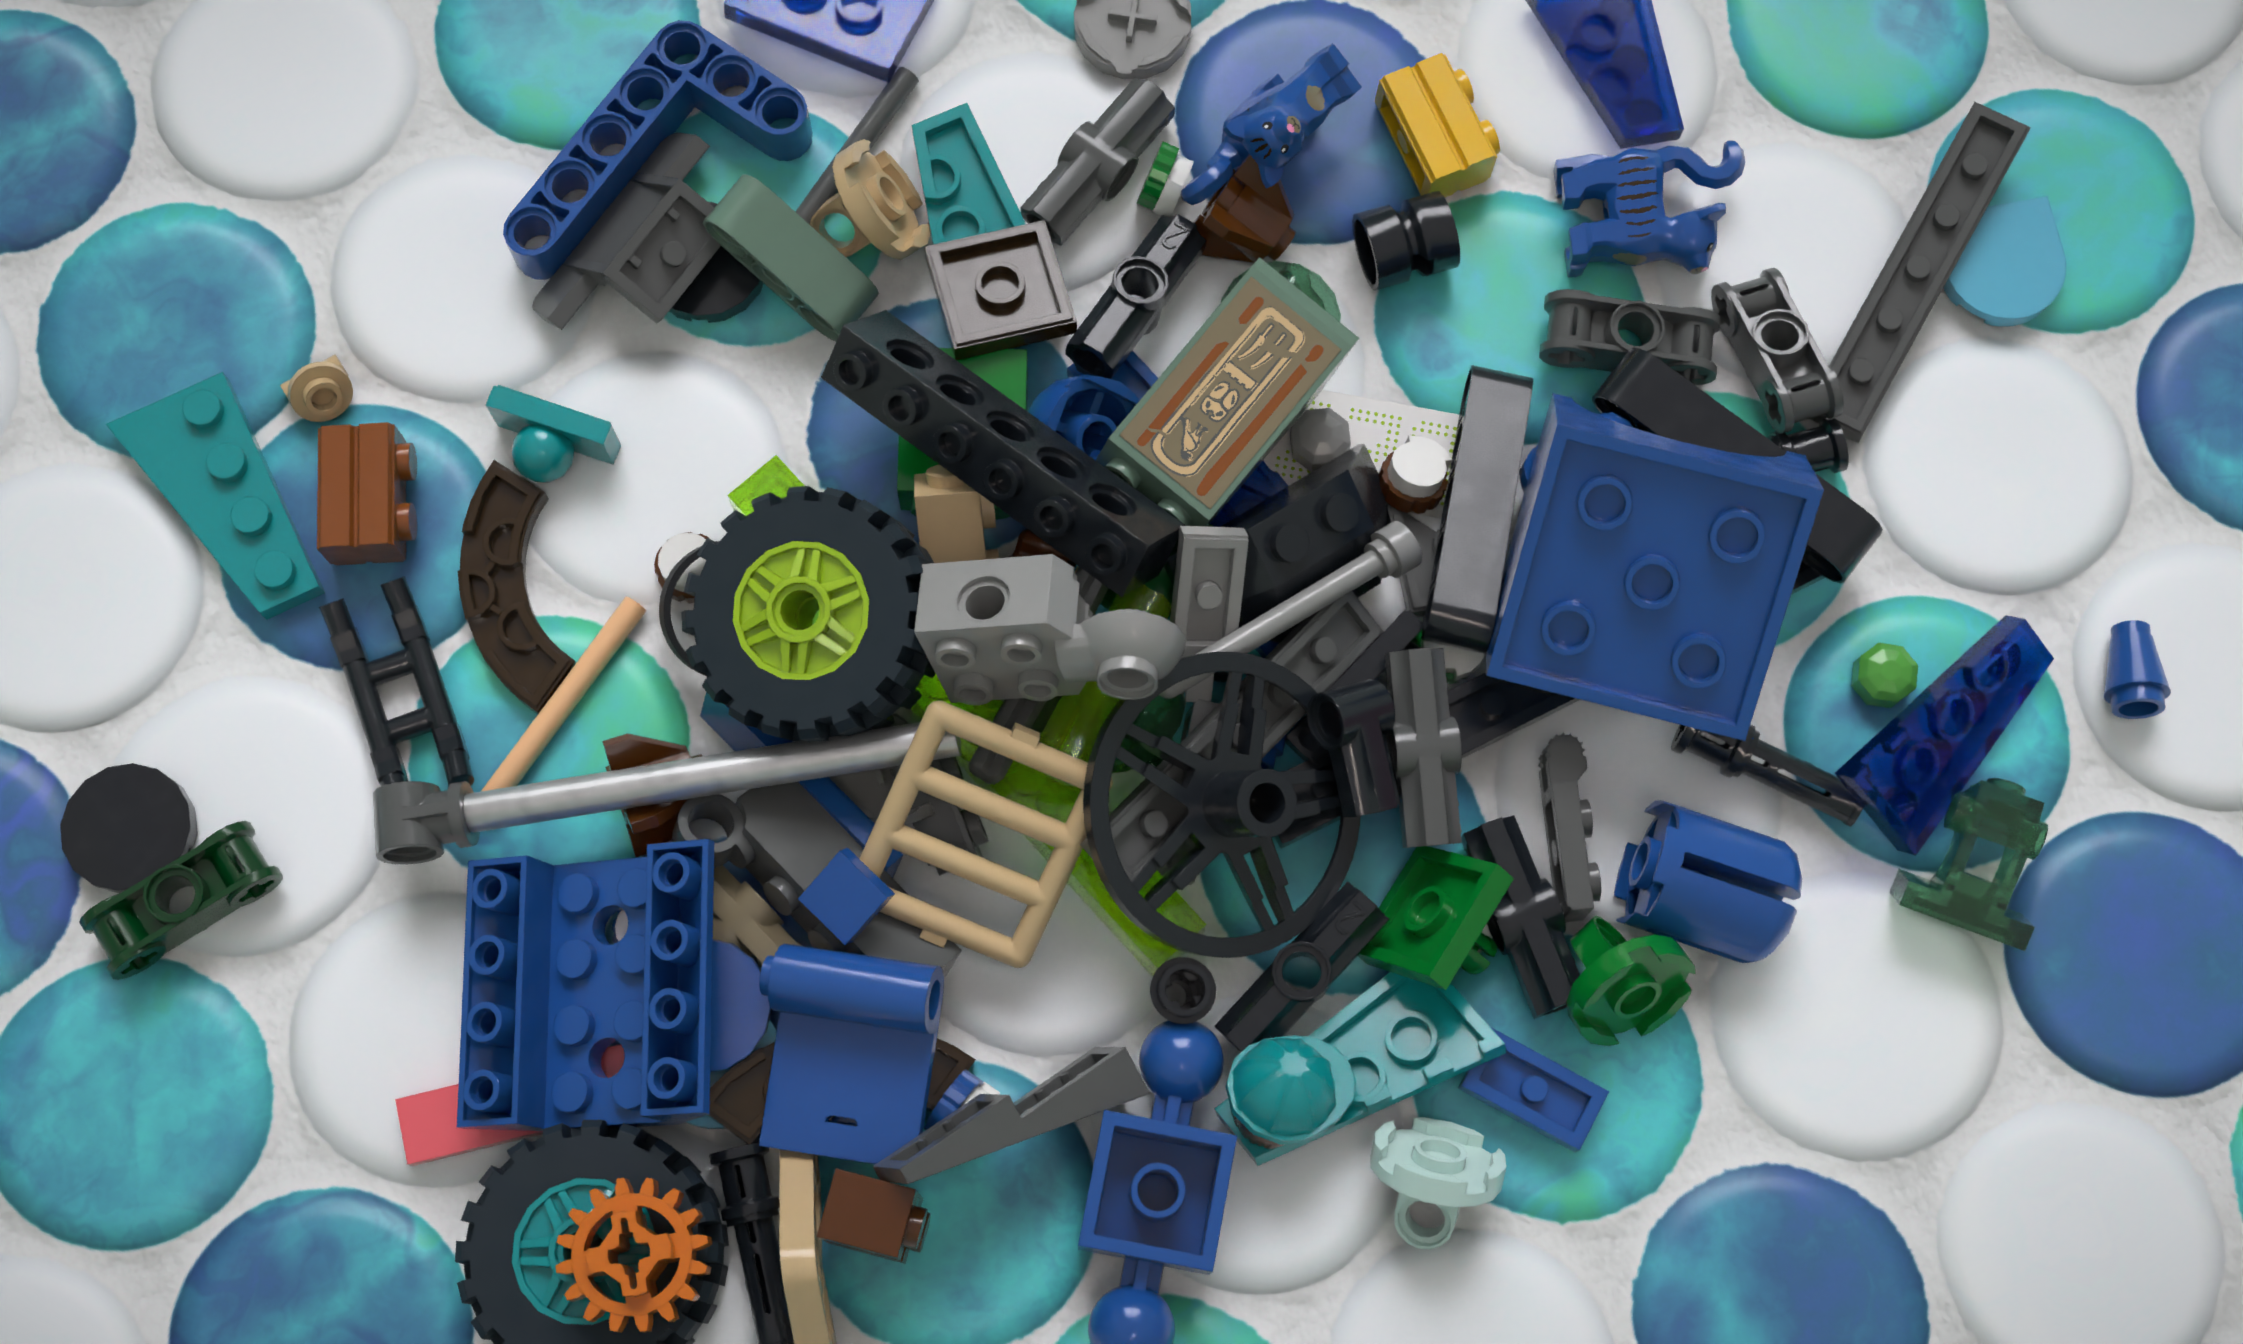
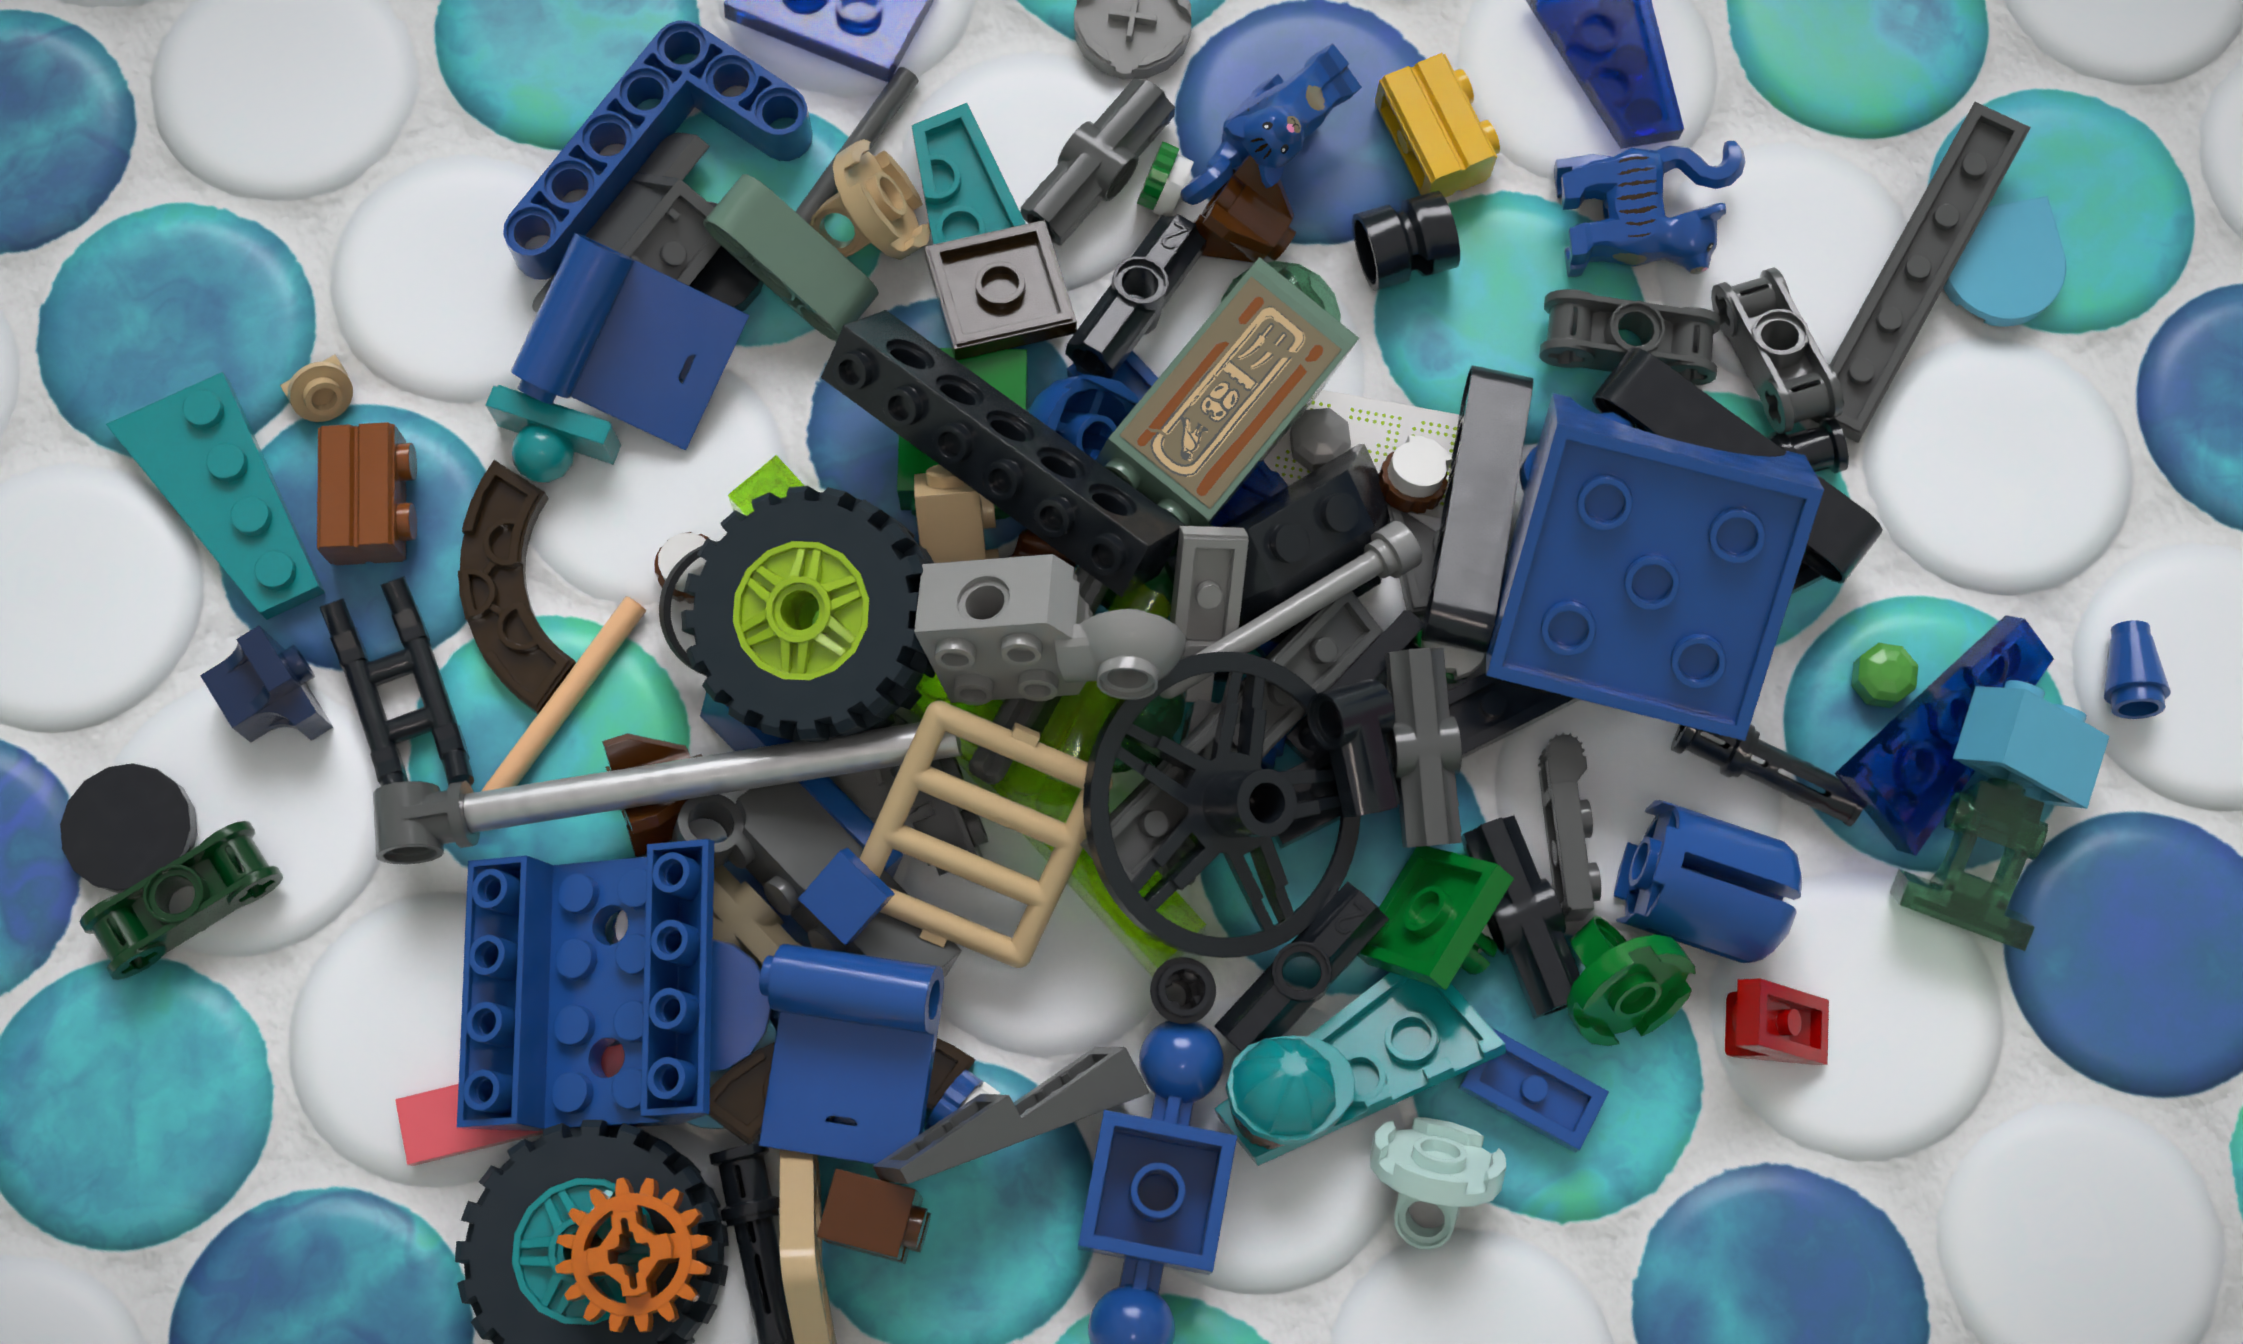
none -> dark blue brick [200,625,333,743]
none -> blue door [511,233,750,450]
none -> red slope [1725,978,1829,1065]
none -> medium azure brick [1953,680,2110,809]

